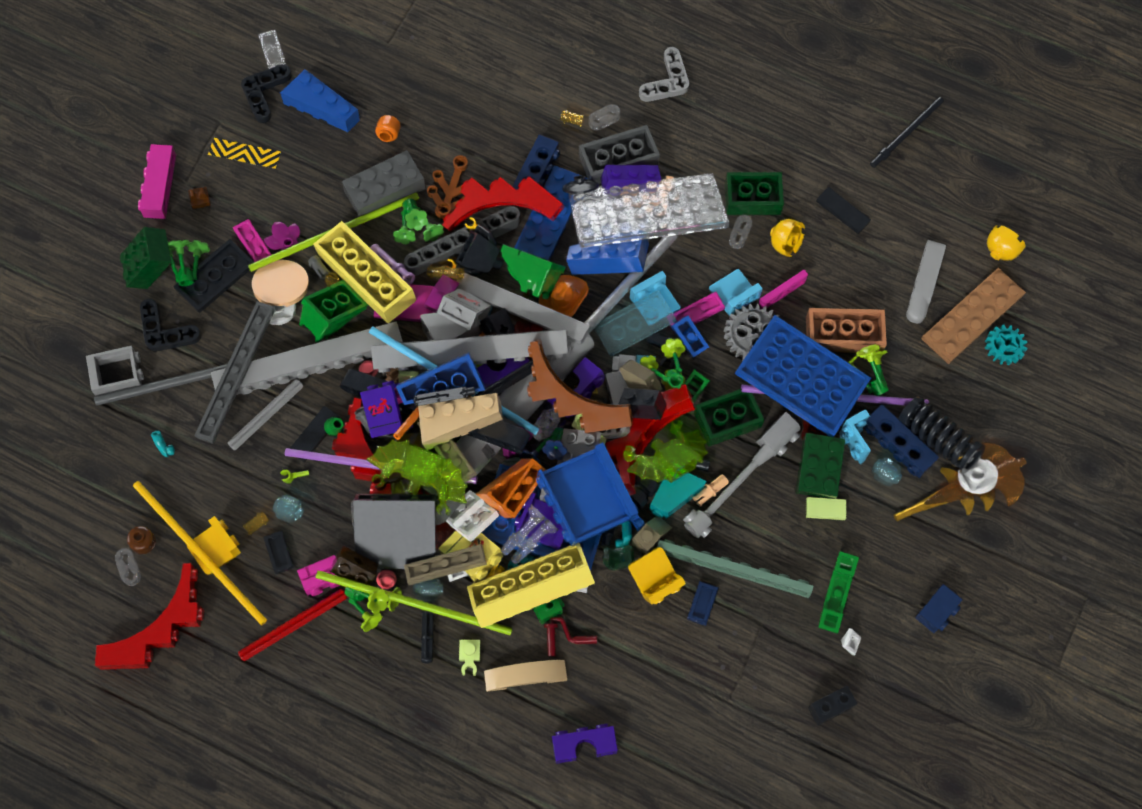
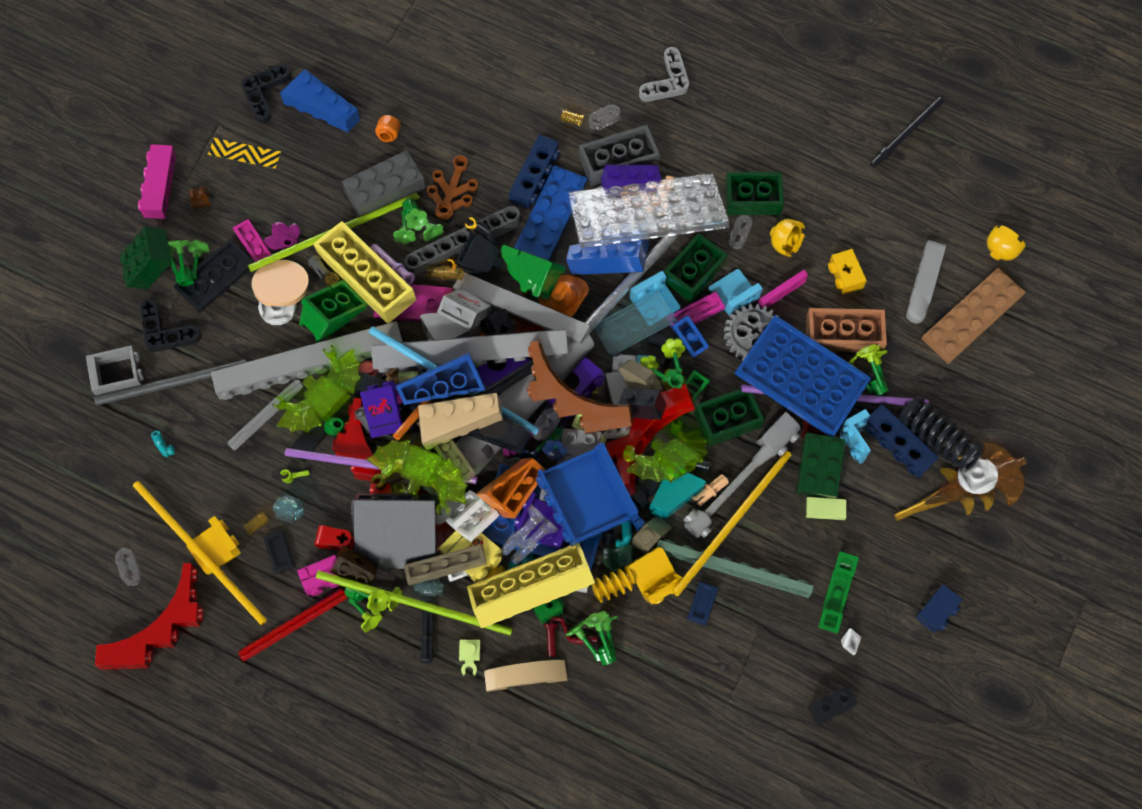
reddish brown head [127,526,156,554] -> none
dark grey tile [194,301,276,444] -> none
clear slope [258,29,286,68] -> none
coral plate [376,570,397,589] -> none
piece [413,386,475,406] -> none
magenta slope [425,274,460,313] -> none
red arch [442,177,565,232] -> none
dark purple arch [552,724,618,764] -> none
black dish [562,176,599,194] -> none
black tile [816,187,871,234] -> none
clear light blue head [872,458,902,486] -> none
teal gear [985,325,1027,365] -> none
none -> clear neon green torso [272,345,360,433]
none -> red piece [314,525,355,551]
none -> plant [565,611,618,666]
none -> yellow piece [591,566,635,603]
none -> dark green brick [664,233,728,303]
none -> yellow piece [672,451,791,596]
none -> yellow brick [828,249,867,295]

